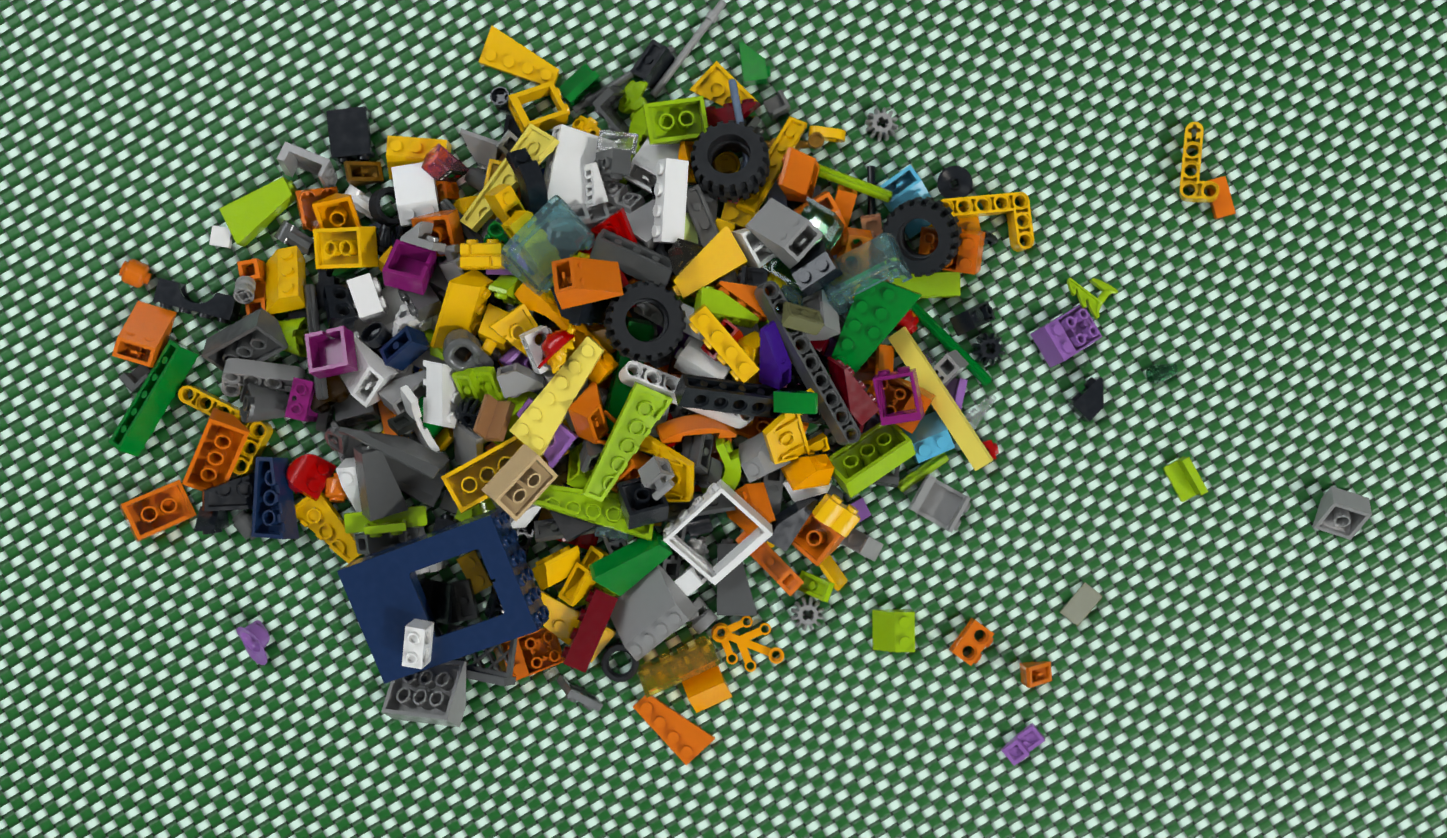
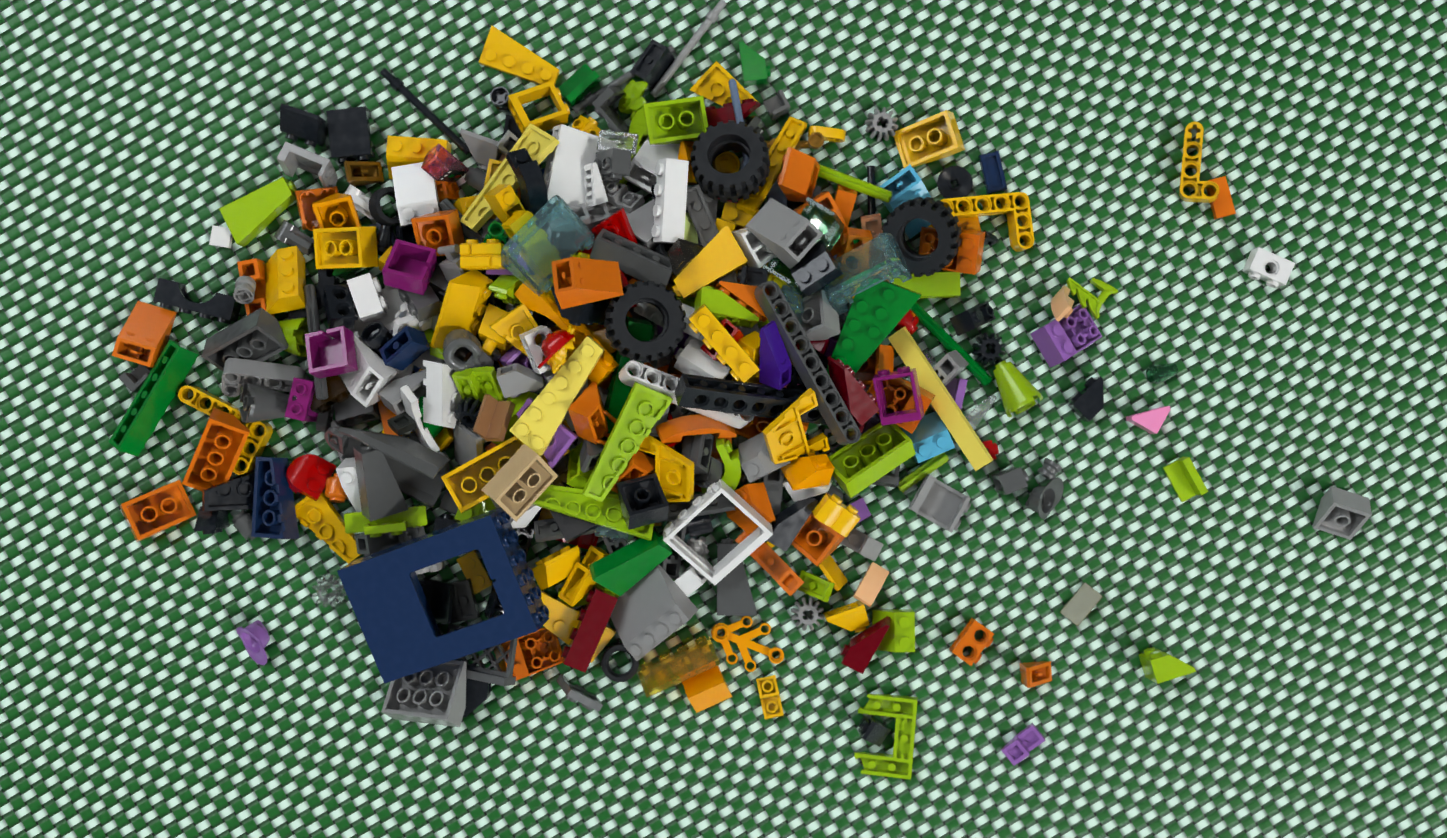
orange head [119,259,152,288] -> none
light grey slope [400,221,446,252] -> none
white brick [402,619,434,669] -> none
orange wing [633,692,715,765] -> none
light grey brick [638,456,675,501] -> none
light grey wheel [687,597,718,634] -> none
green slope [773,390,818,414] -> none
olive slope [782,301,824,335] -> none
none -> black slope [280,103,328,148]
none -> clear gear [312,574,347,608]
none -> black bar [380,68,470,155]
none -> black slope [463,678,492,717]
none -> yellow slope [756,675,784,720]
none -> yellow slope [823,601,870,633]
none -> dark red slope [840,616,891,674]
none -> light nougat slope [853,562,889,607]
none -> lime wedge [854,694,918,780]
none -> black slope [858,714,891,747]
none -> yellow slope [894,110,965,168]
none -> dark blue tile [978,151,1007,194]
none -> dark grey brick [991,467,1029,495]
none -> lime cone [993,360,1043,417]
none -> dark grey piece [1025,477,1064,519]
none -> dark grey wheel [1037,458,1062,481]
none -> light nougat slope [1051,285,1074,322]
none -> bright pink slope [1126,406,1171,434]
none -> lime slope [1138,647,1196,684]
none -> white brick [1242,247,1295,288]

